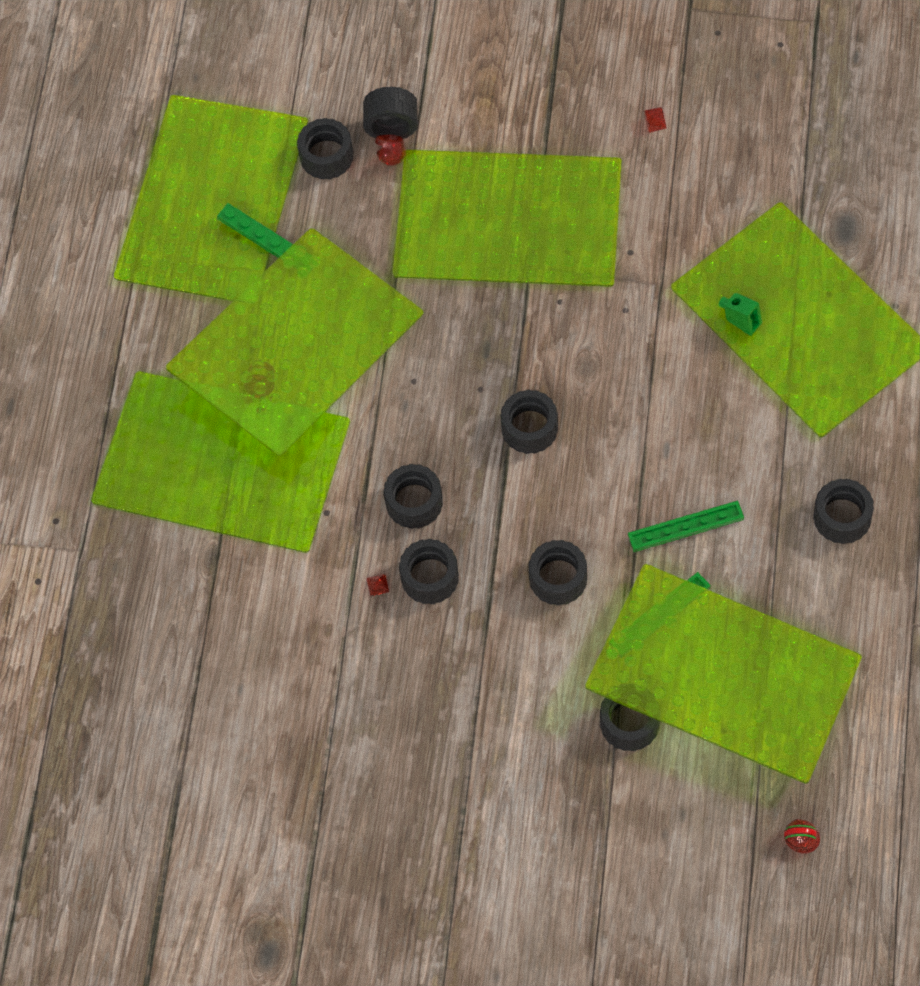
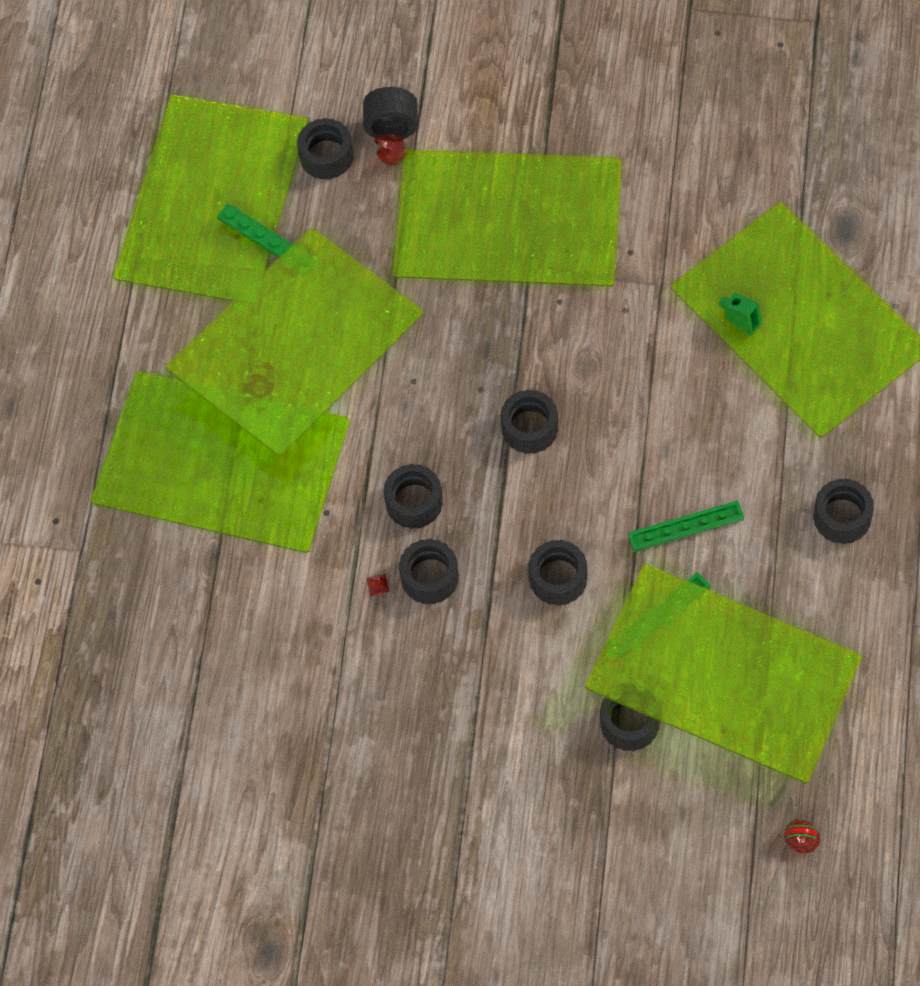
clear red slope [644,107,667,133] -> none

